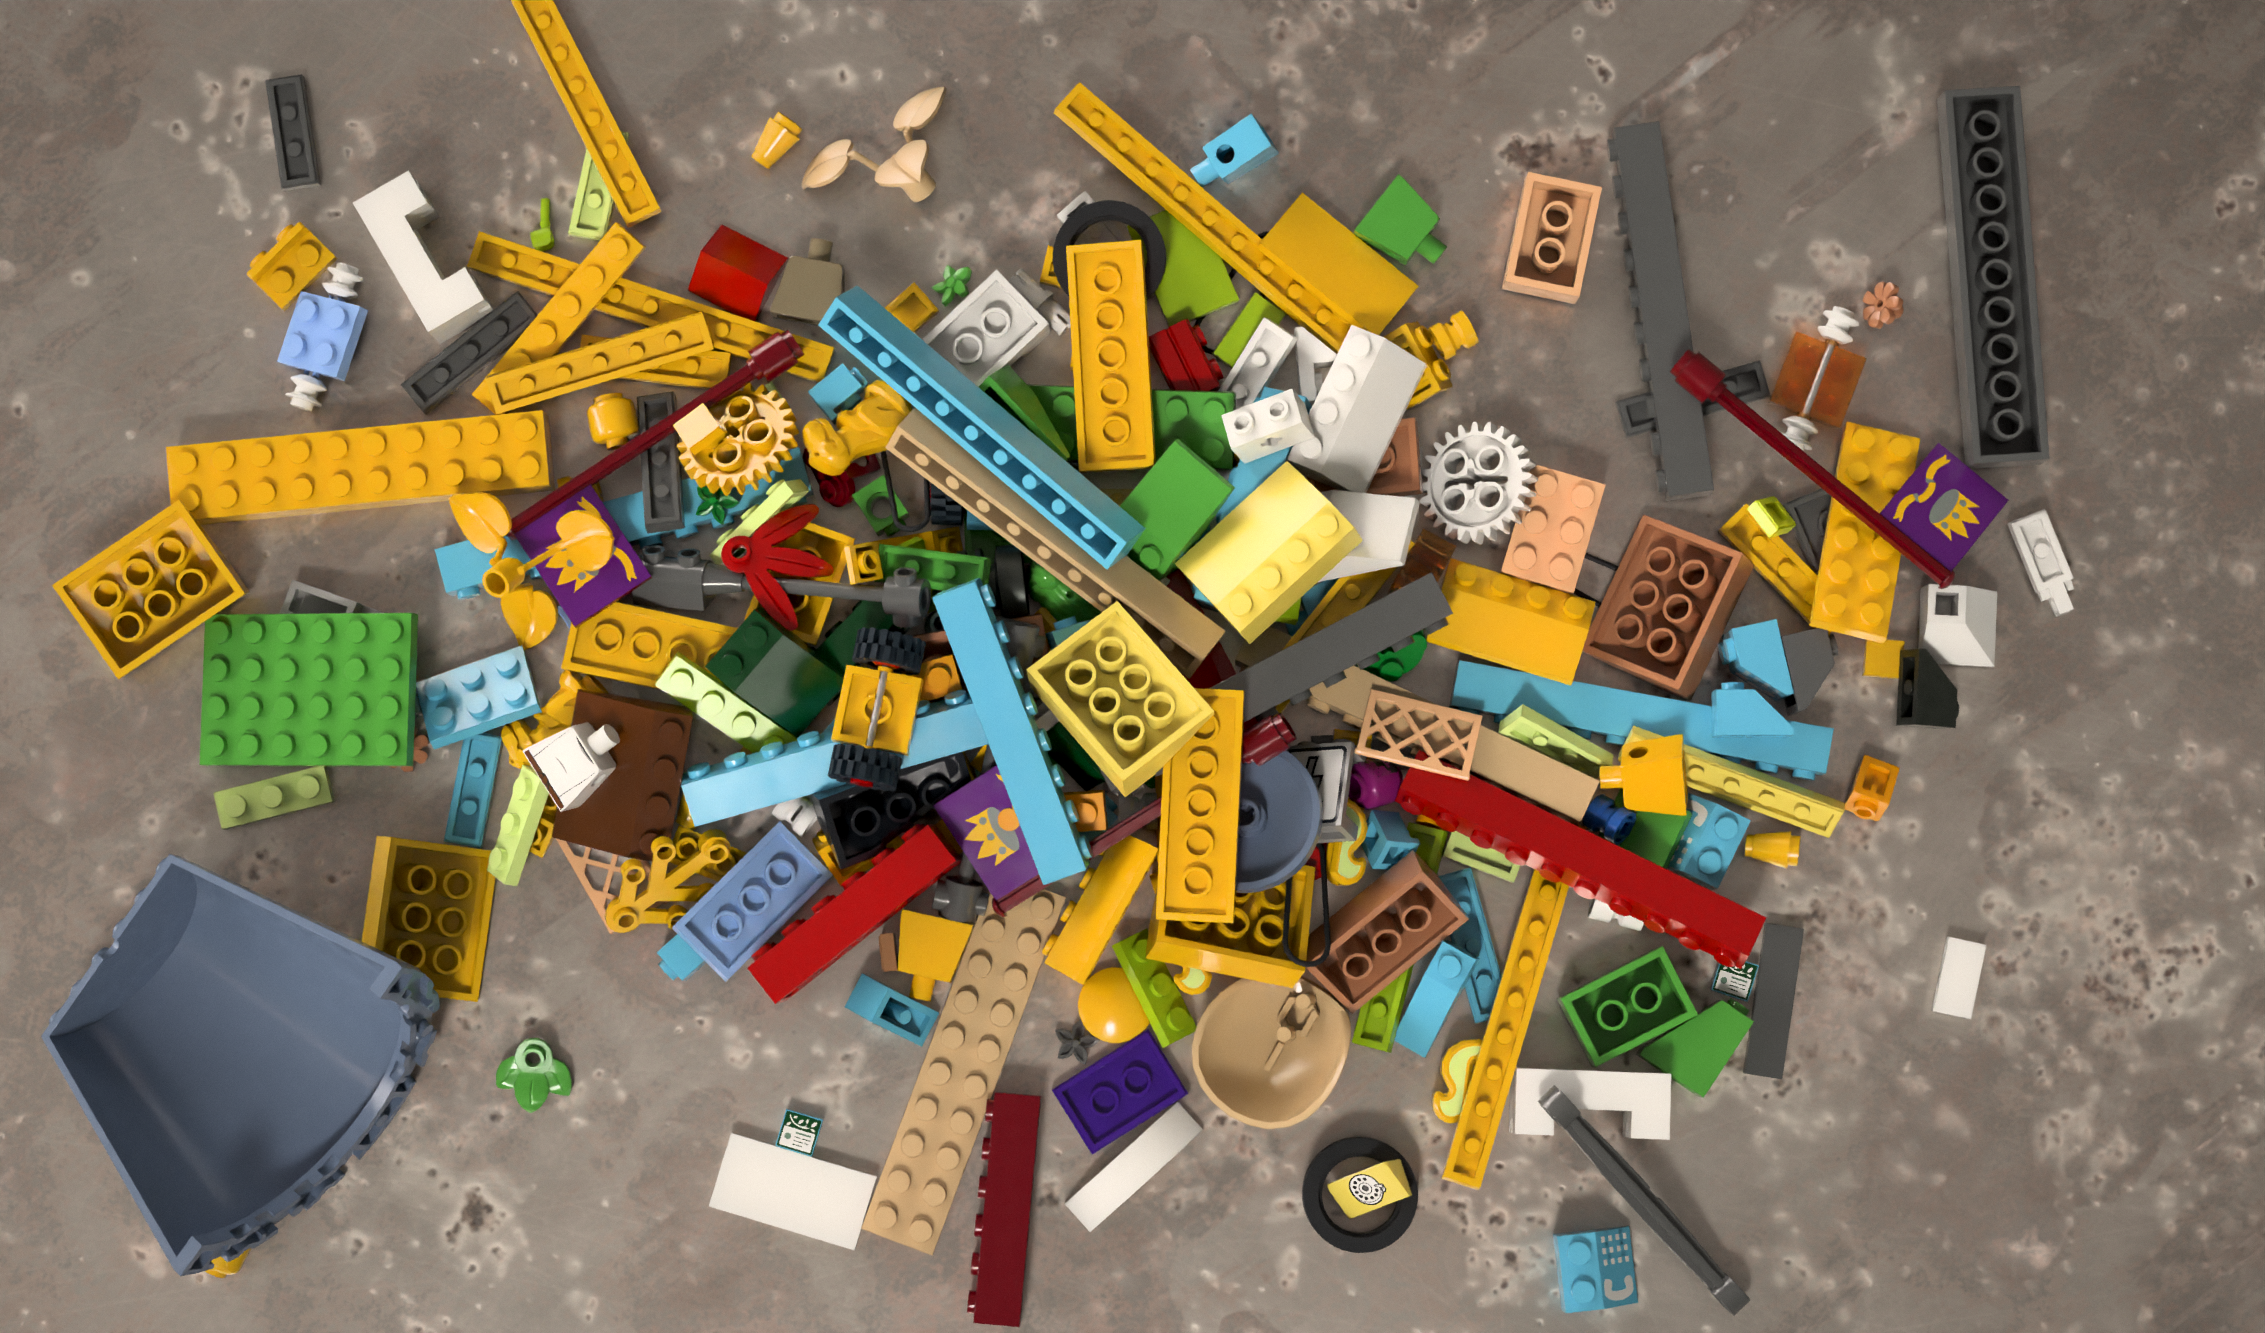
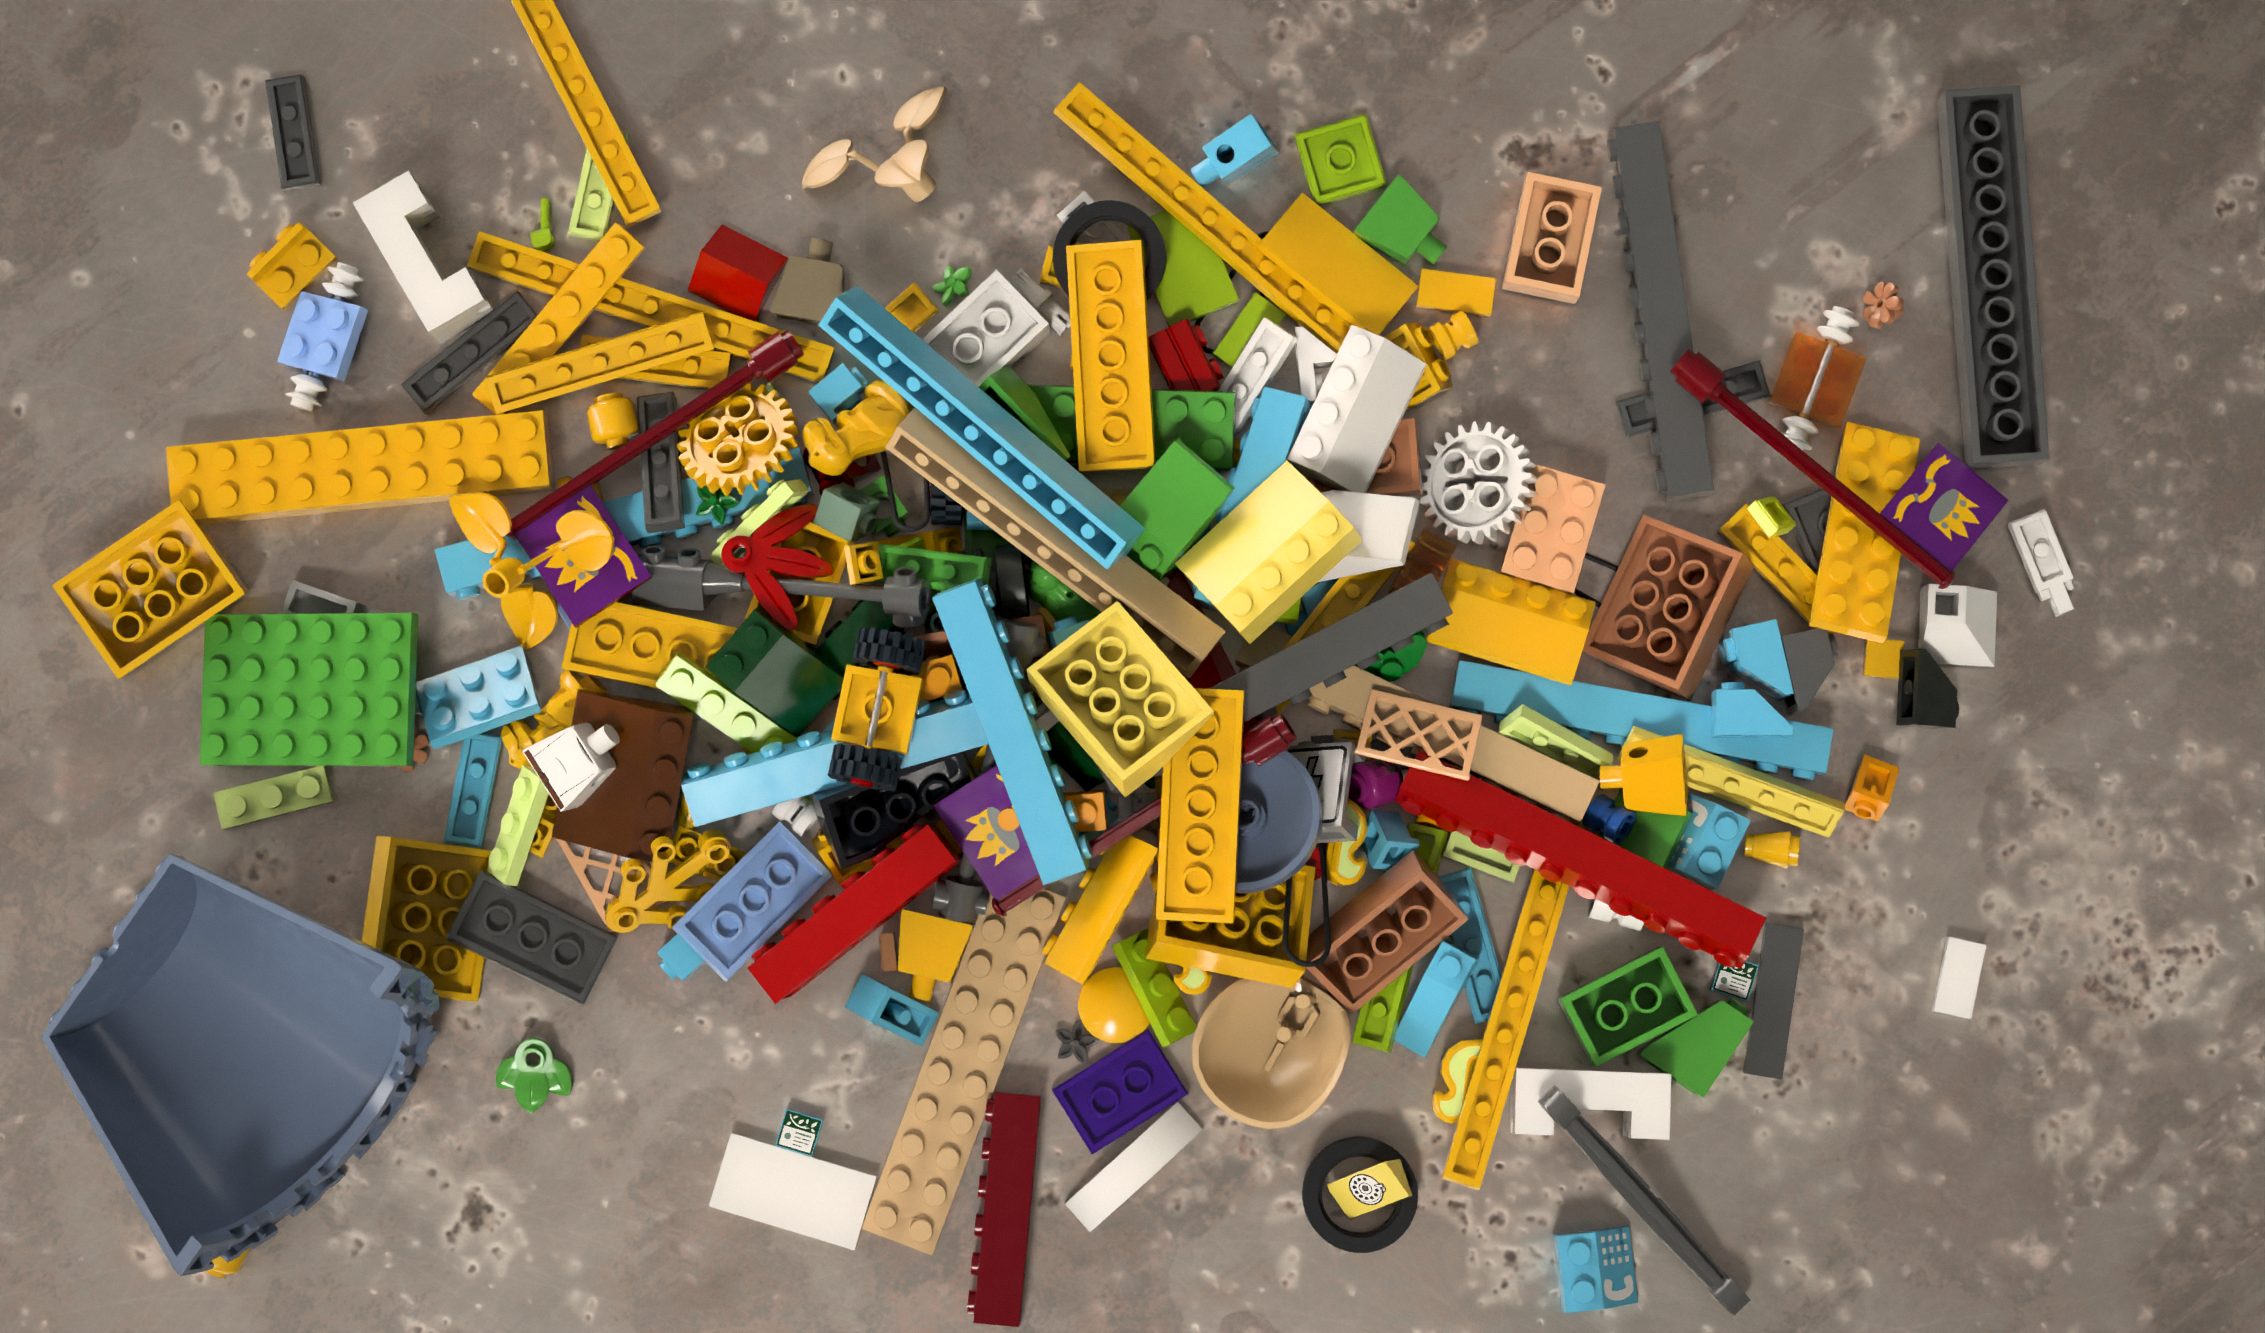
tile [673,403,725,456] -> none
yellow cone [751,111,802,169] -> none
white brick [1221,389,1315,464] -> none
none -> dark grey tile [446,870,617,1006]
none -> sand green brick [813,482,880,542]
none -> lime tile [1294,114,1387,206]
none -> yellow tile [1416,268,1496,317]

